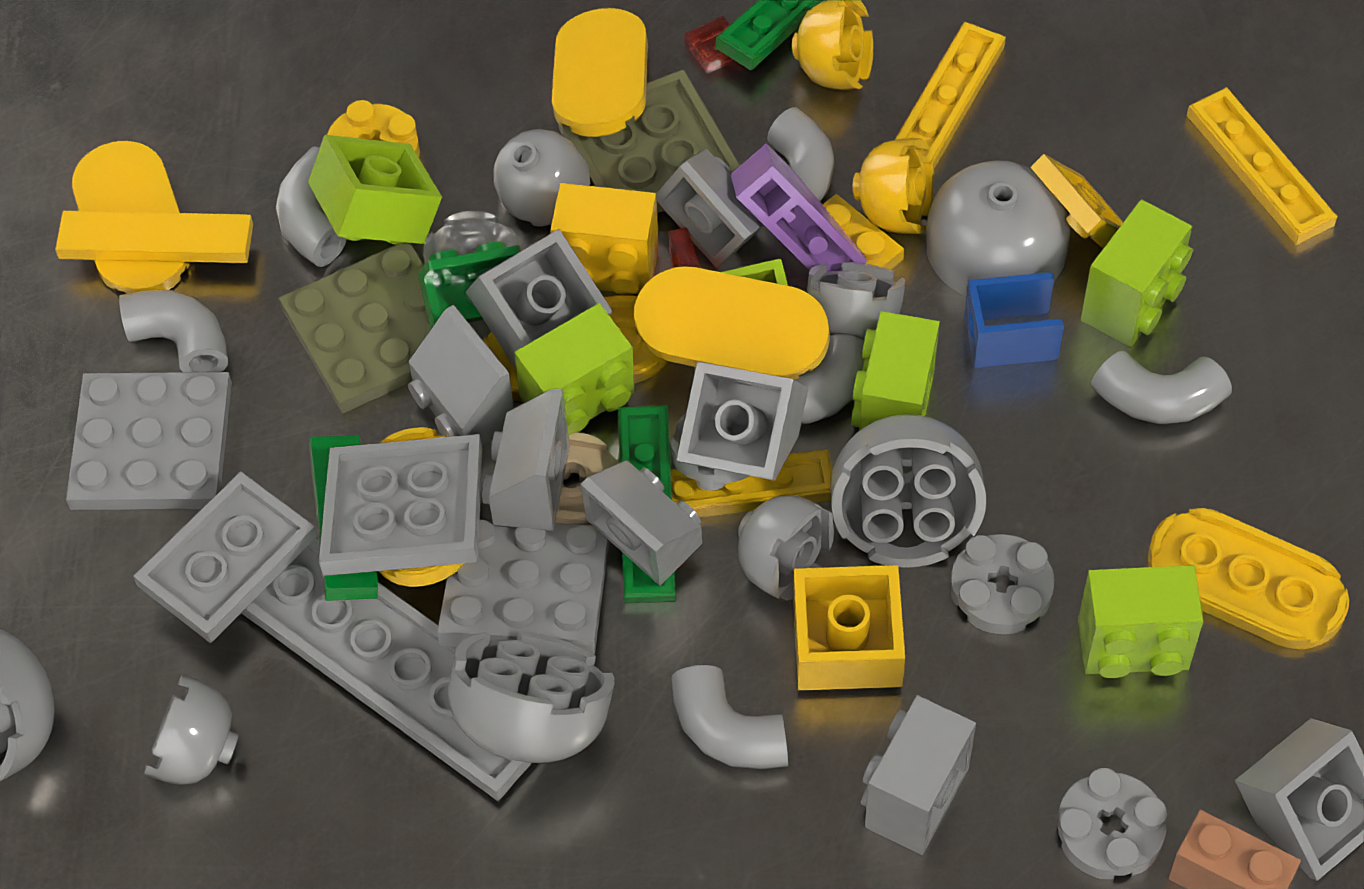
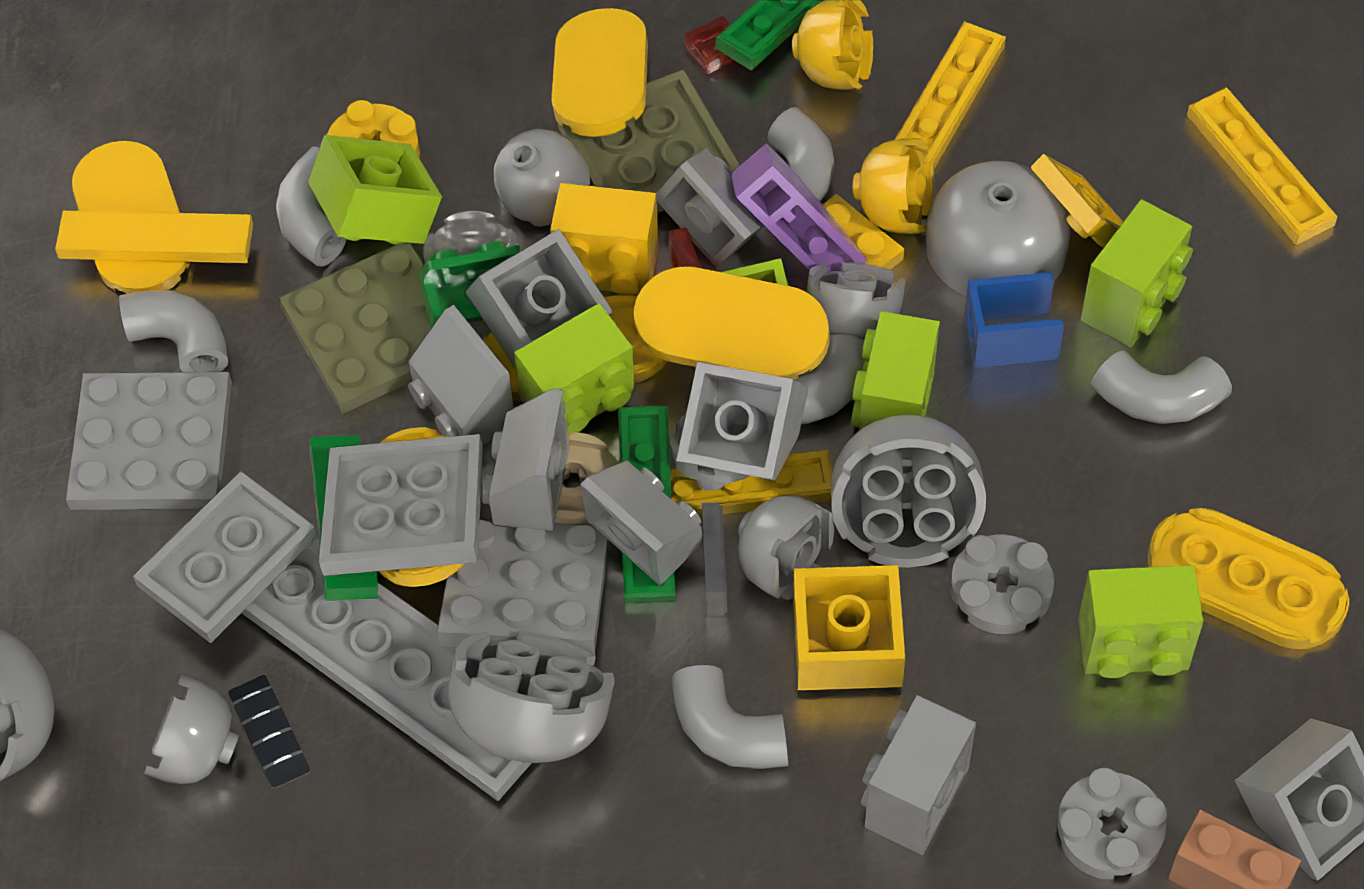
none -> black sticker [228,675,310,788]
none -> flat silver tile [702,502,727,617]

